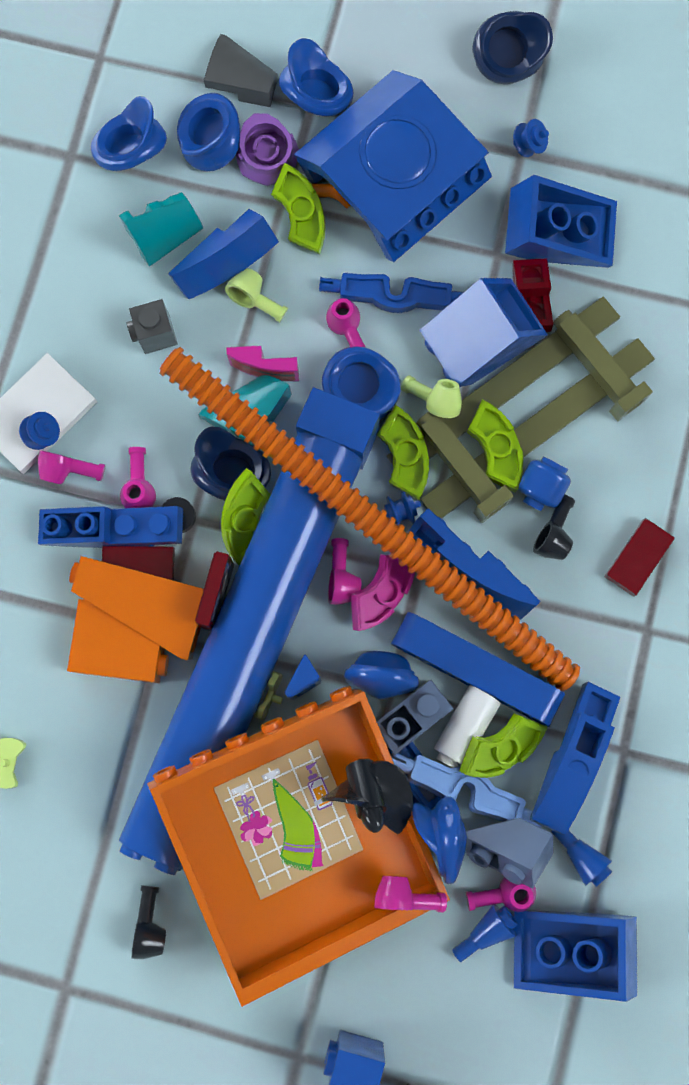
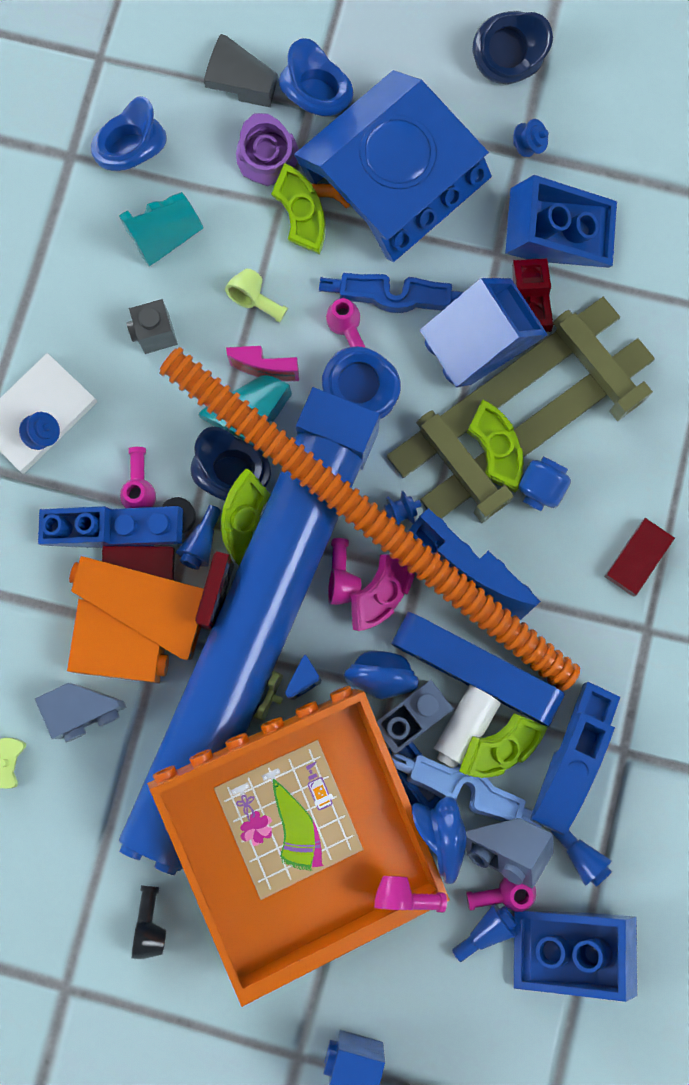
dark pink bar [38,450,105,484] -> none
blue slope [168,209,279,299] -> none
blue piece [177,93,240,171] -> none
black piece [321,759,413,834] -> none
lime tile [377,405,429,500] -> none
yellowish green bar [401,375,462,418] -> none
black bar [533,495,575,560] -> none
none -> sand blue slope [35,683,127,742]
none -> blue cone [176,505,222,570]

